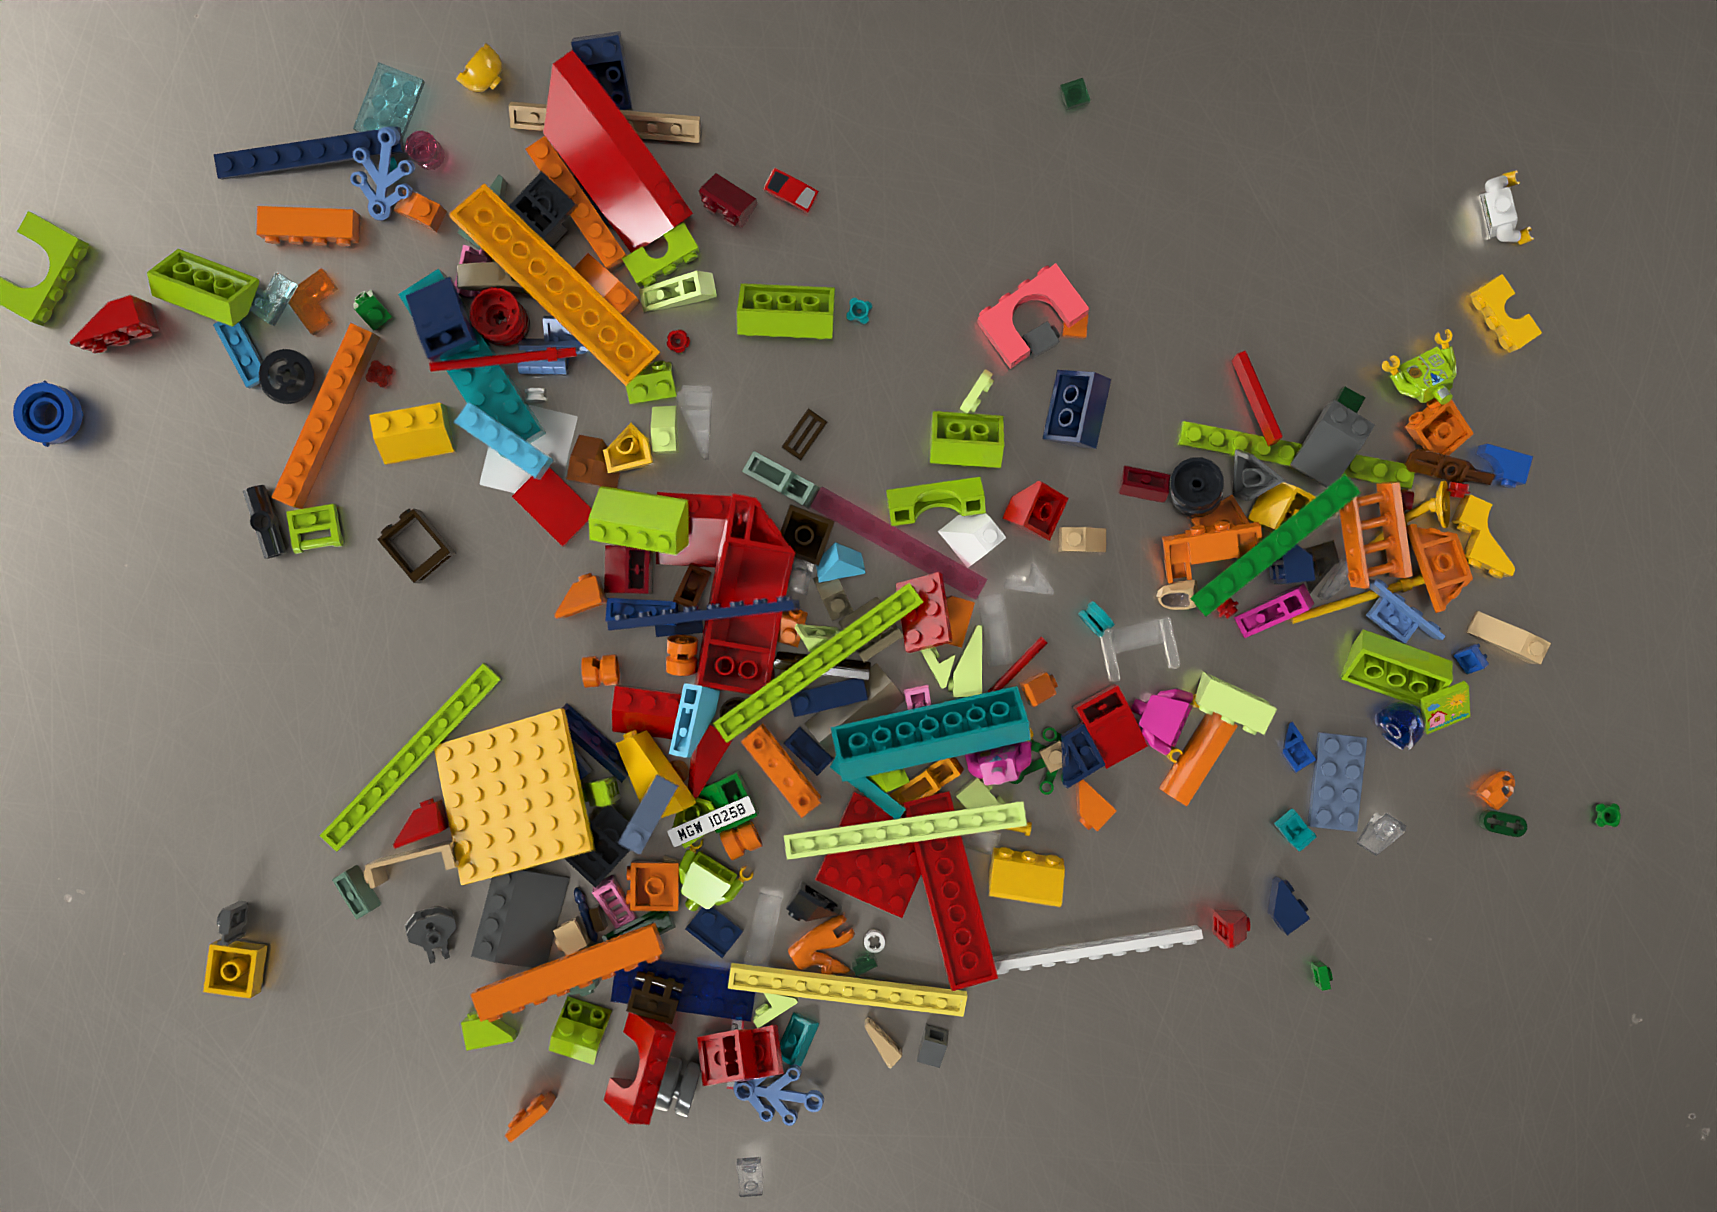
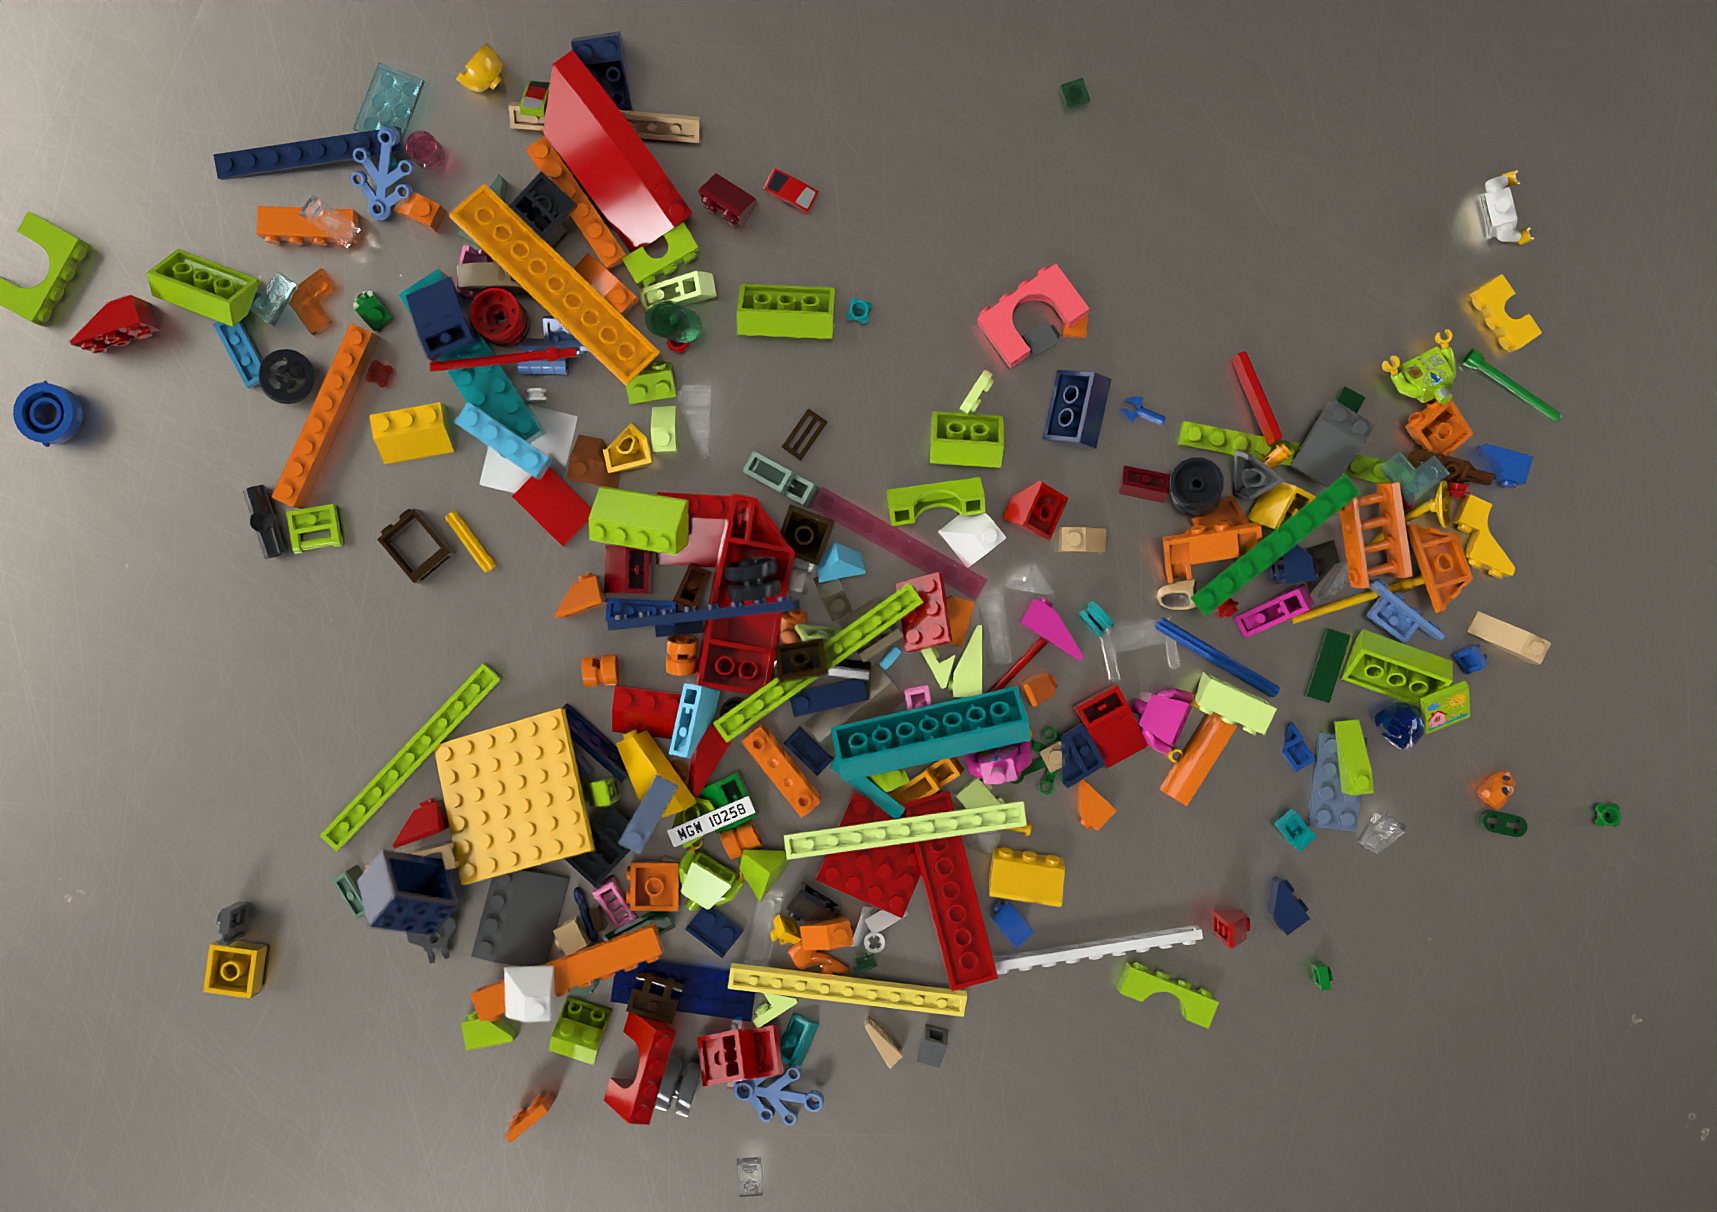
none -> clear slope [299,194,361,248]
none -> dark blue container [358,849,459,936]
none -> yellow axle [445,511,496,572]
none -> white slope [504,965,555,1022]
none -> slope [519,80,550,117]
none -> clear green piece [645,300,702,343]
none -> black wheel [724,557,782,602]
none -> lime slope [739,850,789,902]
none -> yellow tile [770,914,801,945]
none -> dark brown slope [775,638,829,683]
none -> orange slope [799,917,854,950]
none -> white sticker [851,907,873,946]
none -> white sticker [865,910,908,935]
none -> medium azure tile [880,646,901,670]
none -> blue slope [990,899,1034,949]
none -> dark pink slope [1019,597,1084,661]
none -> lime arch [1117,961,1219,1029]
none -> blue bar [1121,397,1166,425]
none -> blue axle [1155,618,1280,697]
none -> light orange pin [1261,443,1292,470]
none -> dark green tile [1305,628,1351,703]
none -> lime slope [1334,719,1374,796]
none -> clear light blue plate [1379,451,1450,504]
none -> green piece [1462,348,1562,421]

